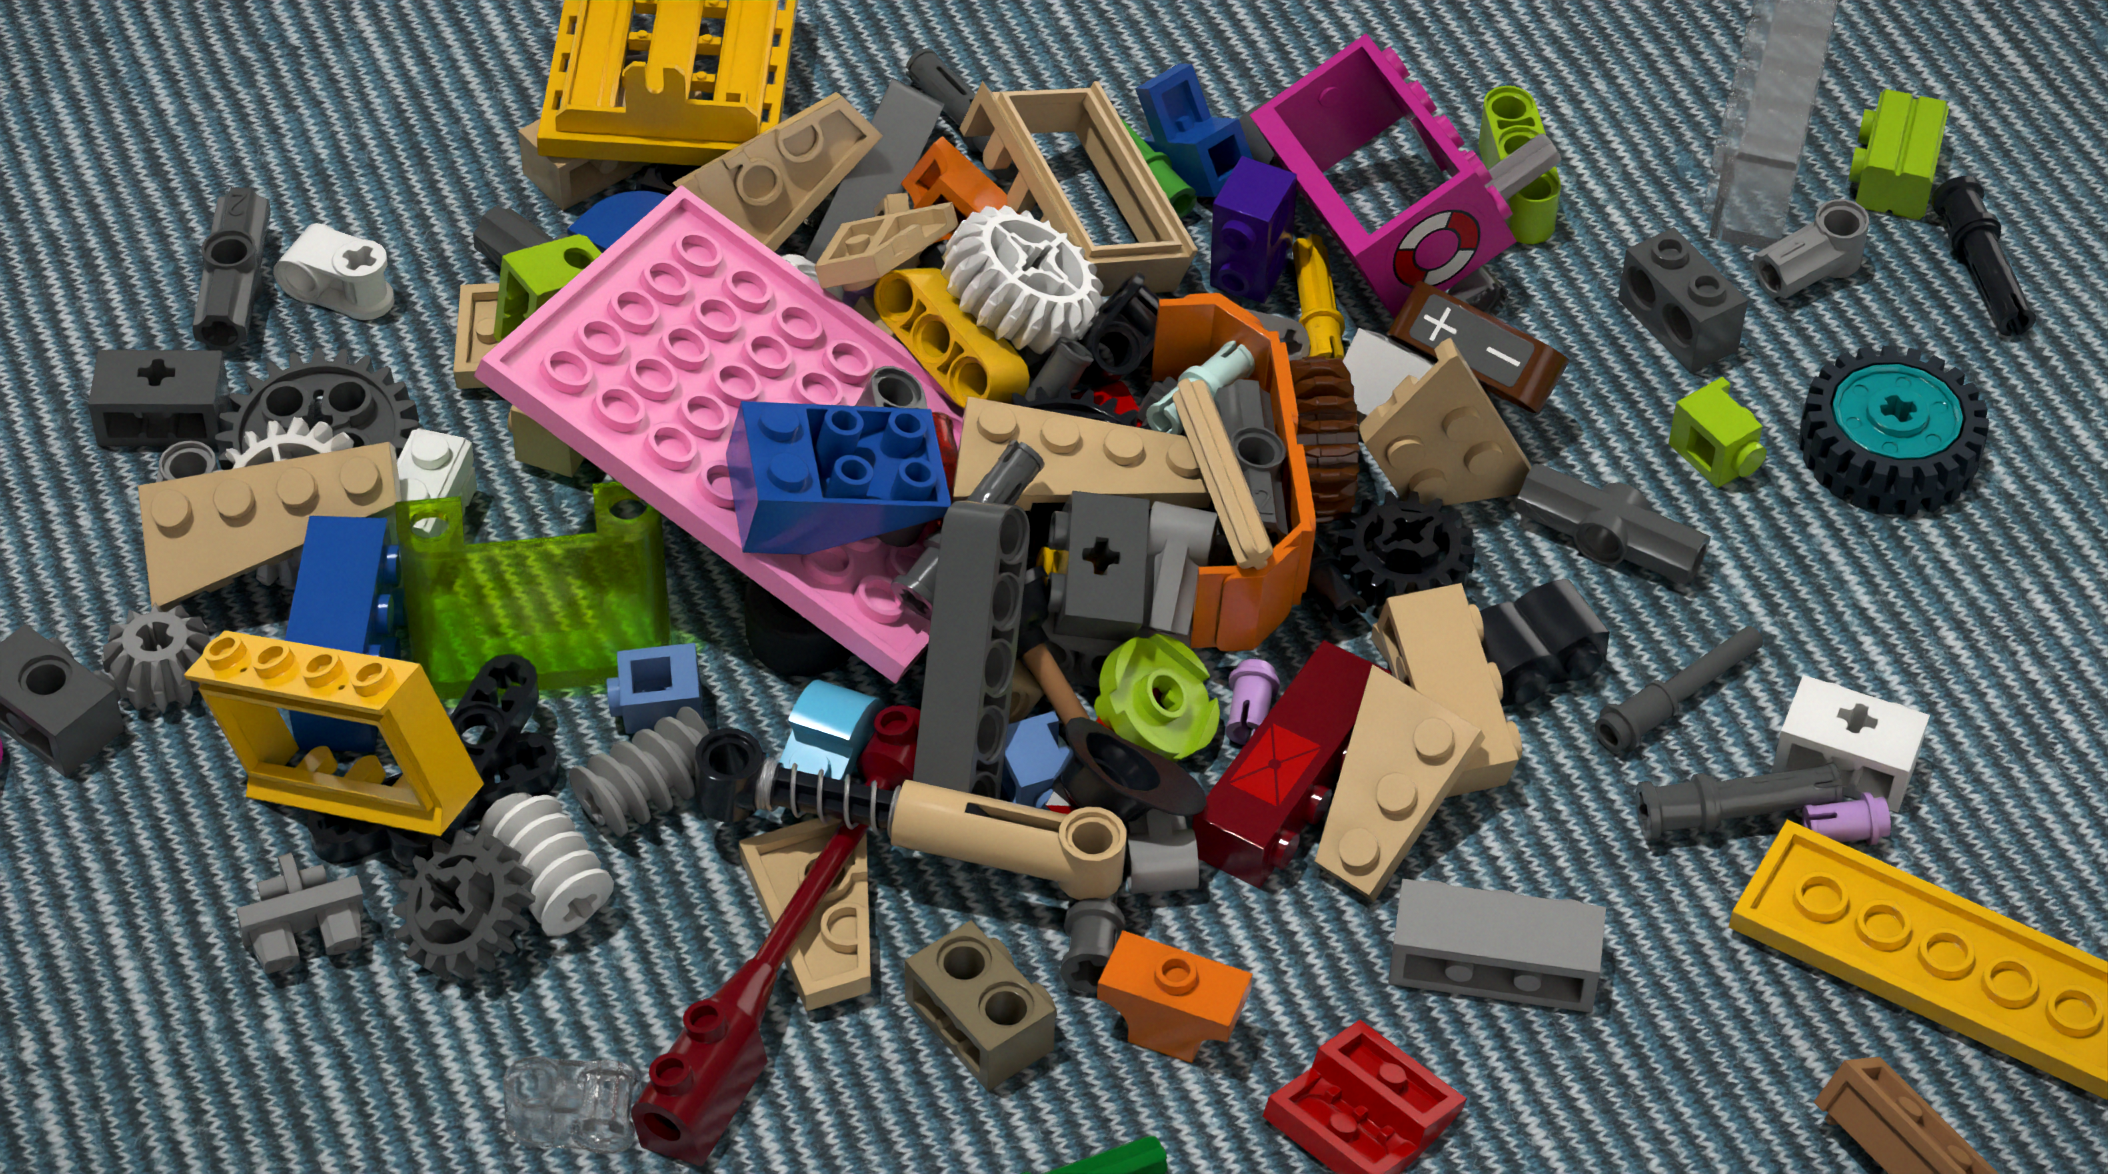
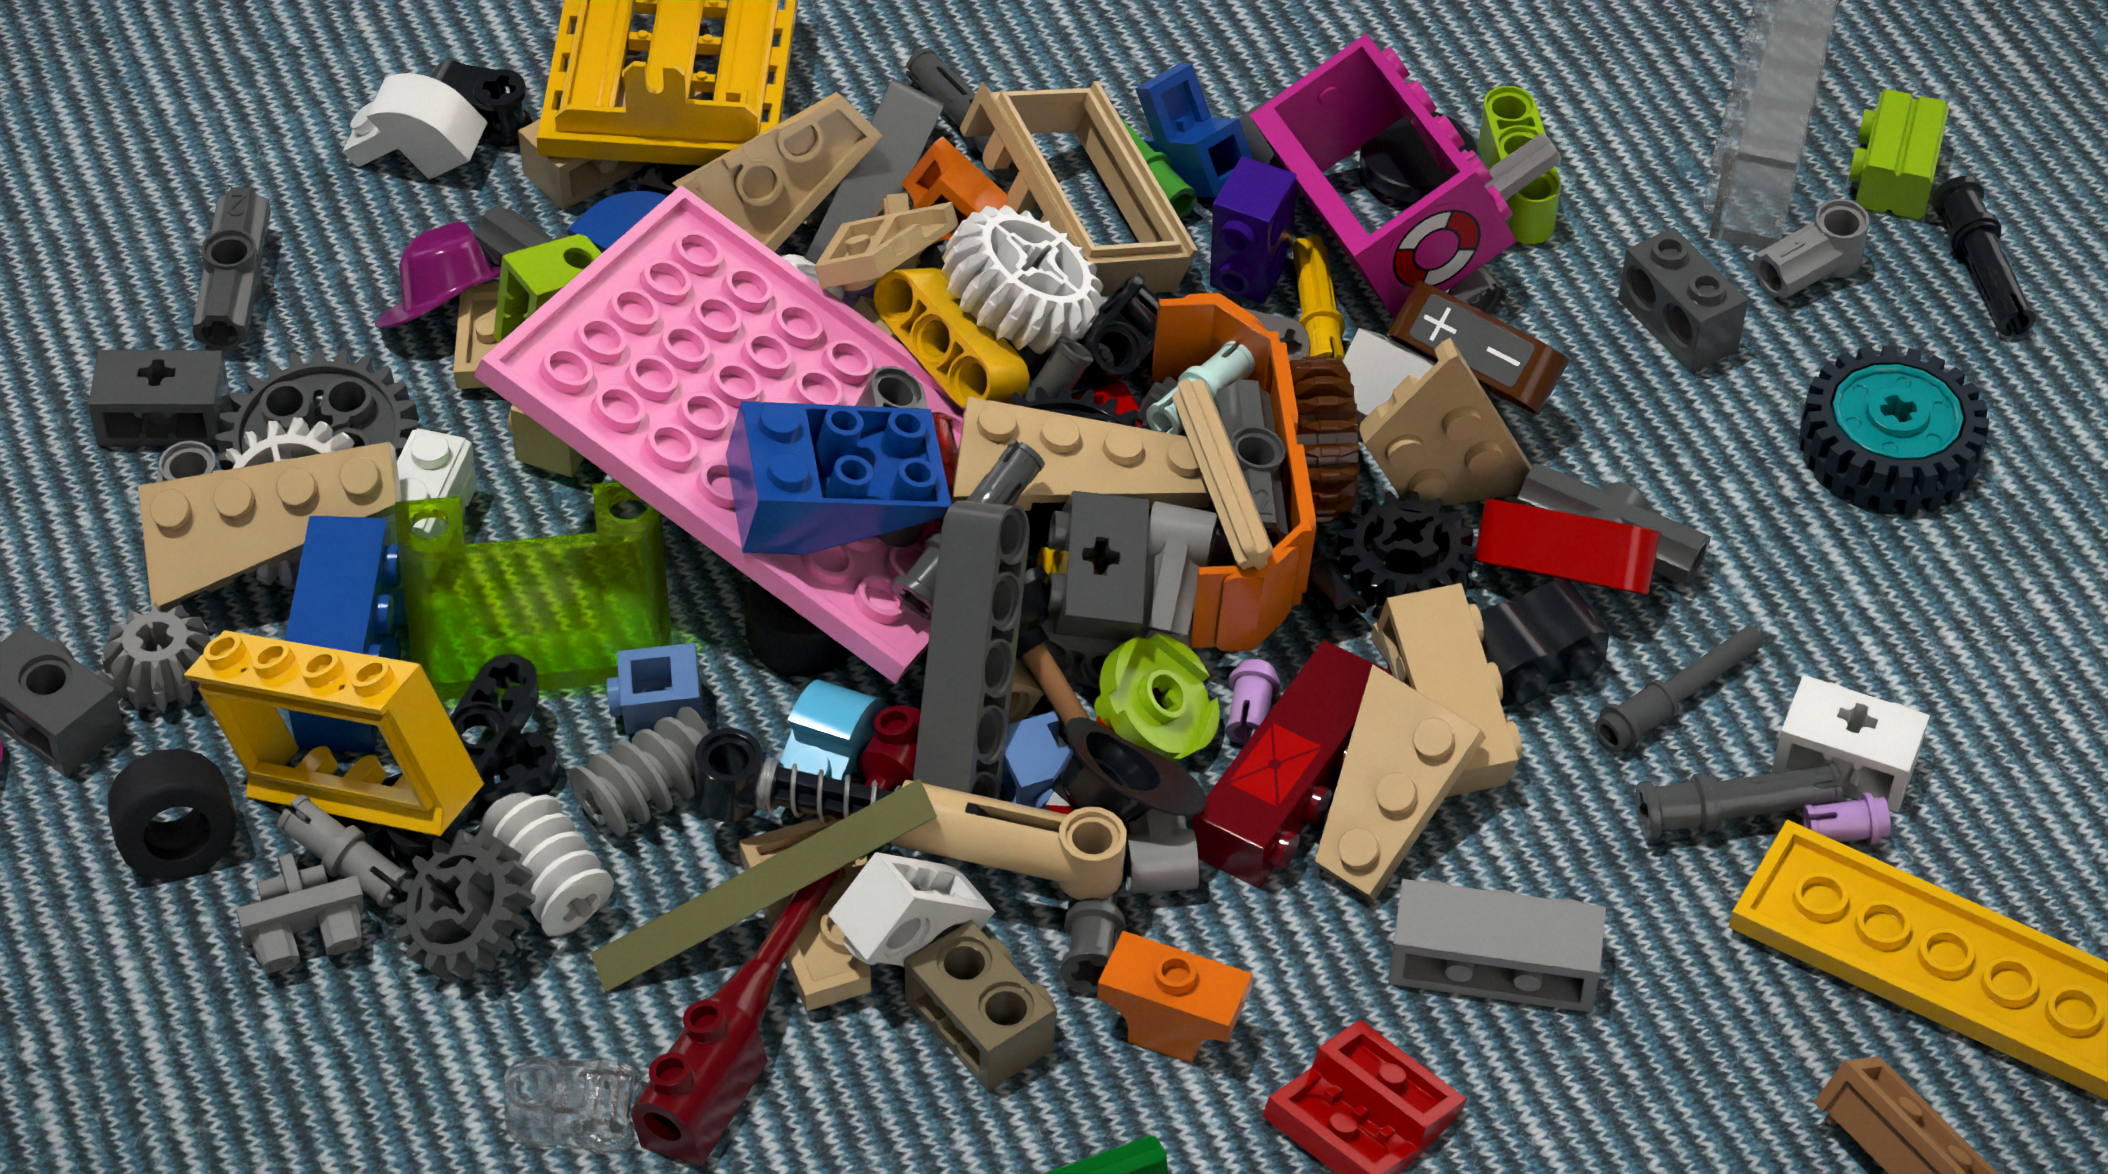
white piece [273,223,394,320] -> none
lime brick [1668,376,1767,489] -> none
none -> black tyre [108,748,236,880]
none -> light grey pin [277,794,410,908]
none -> white brick [342,73,487,180]
none -> magenta piece [375,221,501,329]
none -> black piece [431,61,532,147]
none -> olive sticker [590,778,937,993]
none -> white brick [828,852,995,968]
none -> black tile [1359,111,1477,204]
none -> red beam [1474,499,1661,595]

